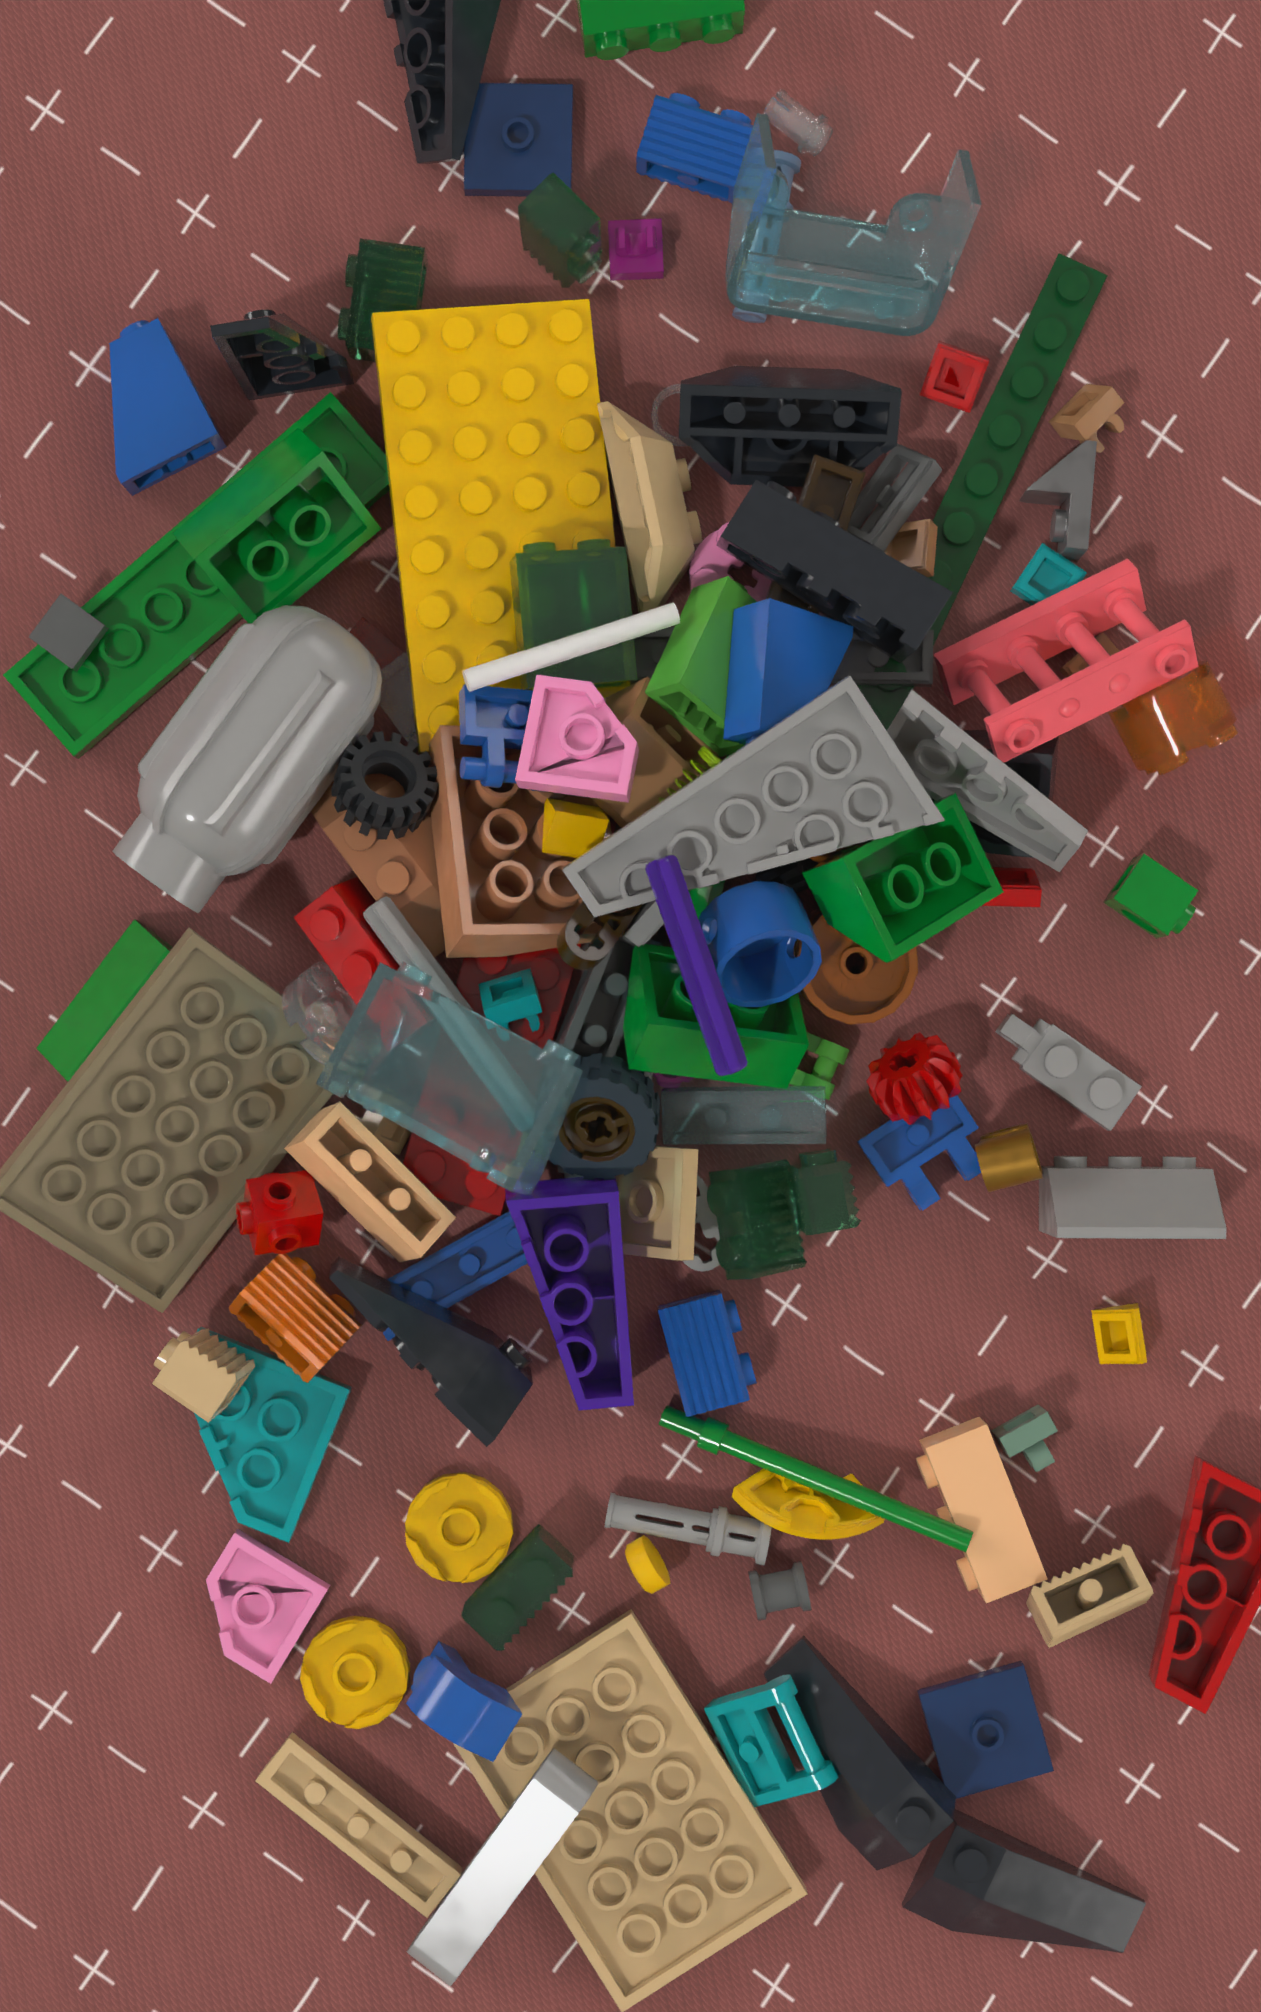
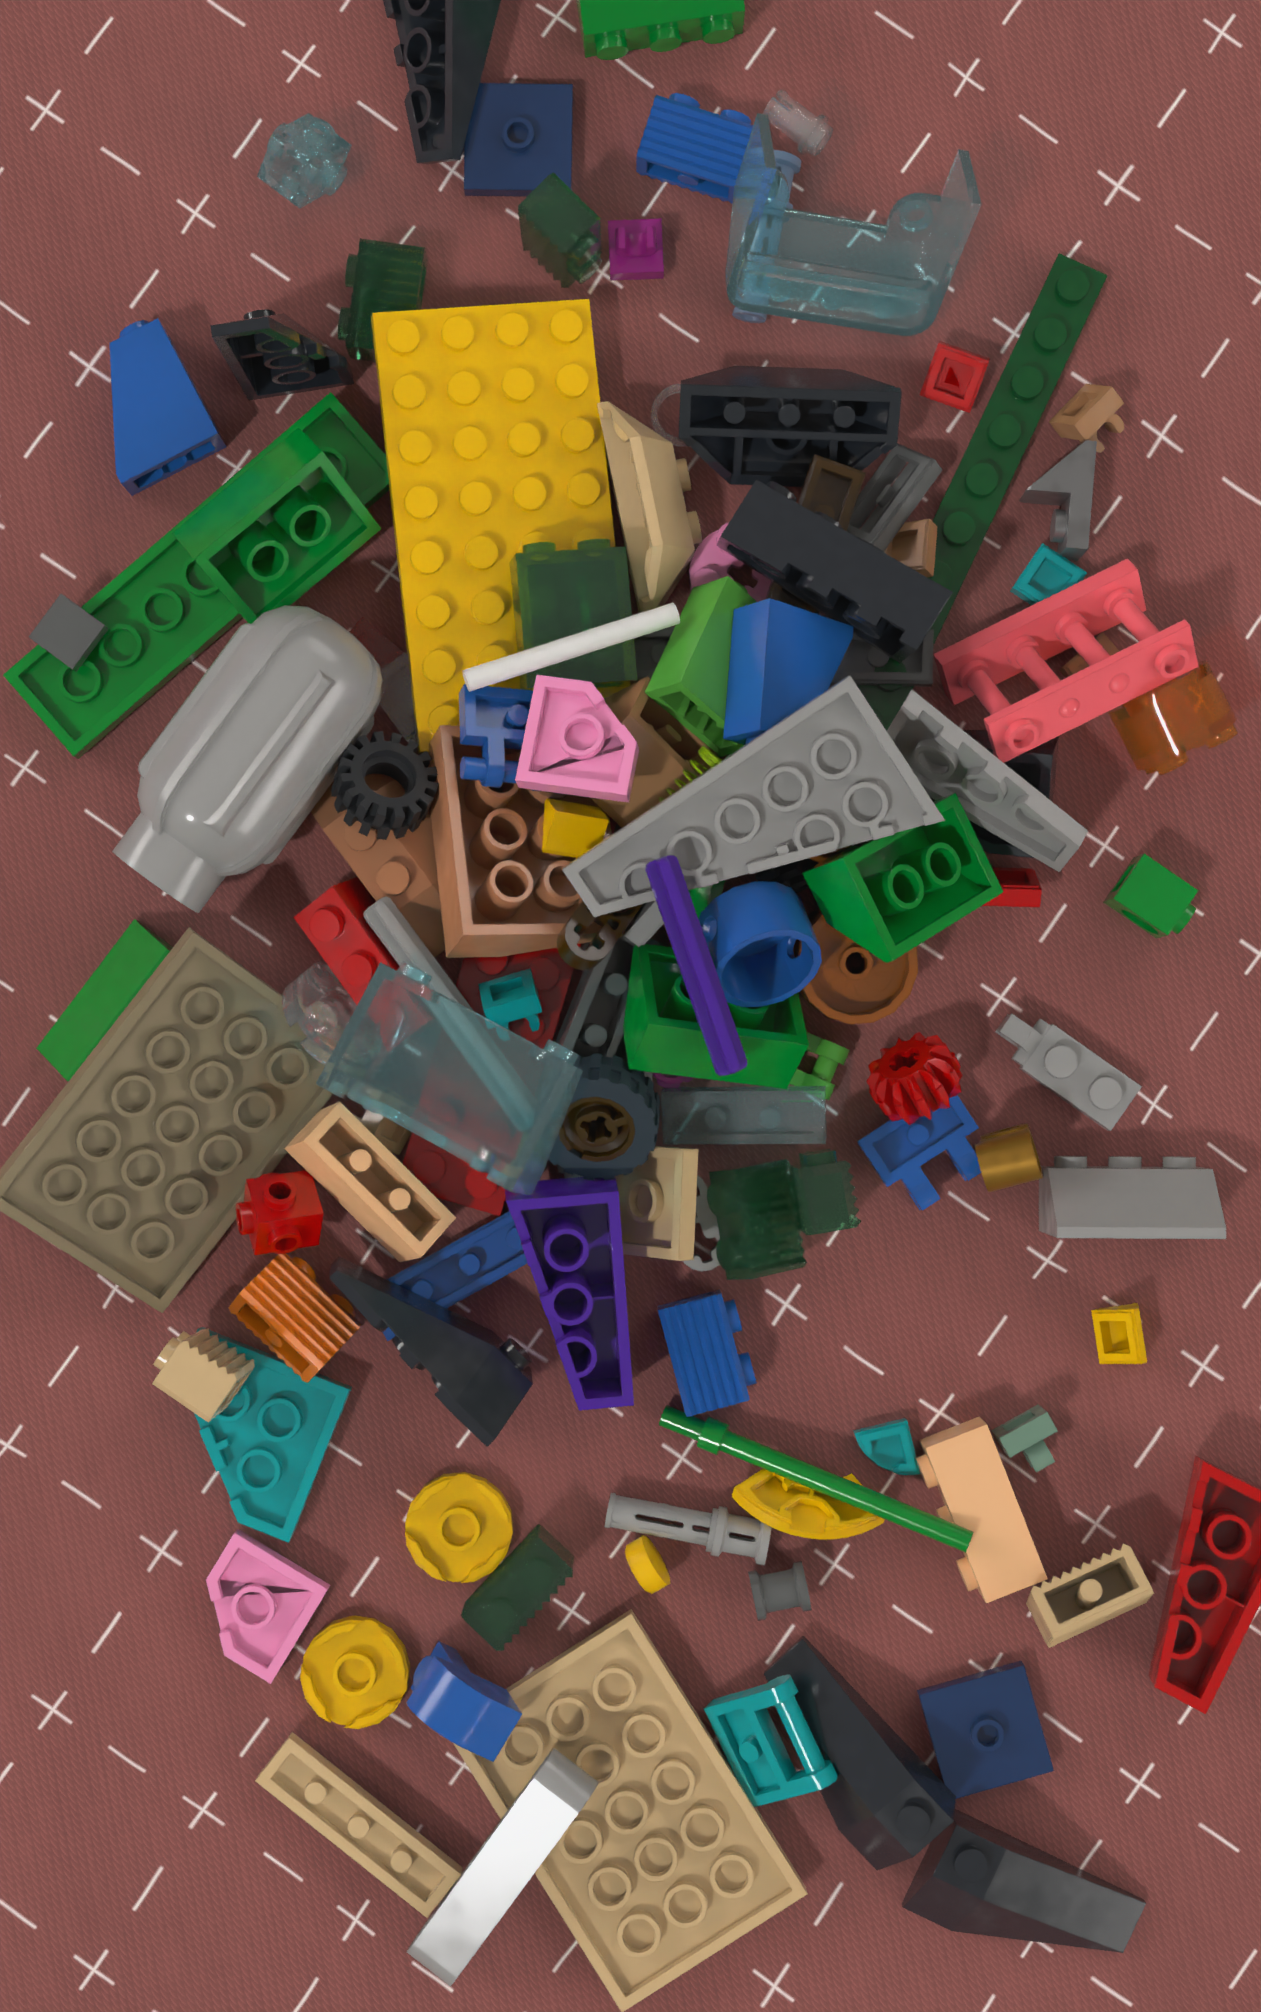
none -> clear light blue brick [257,113,352,209]
none -> teal tile [853,1418,920,1475]

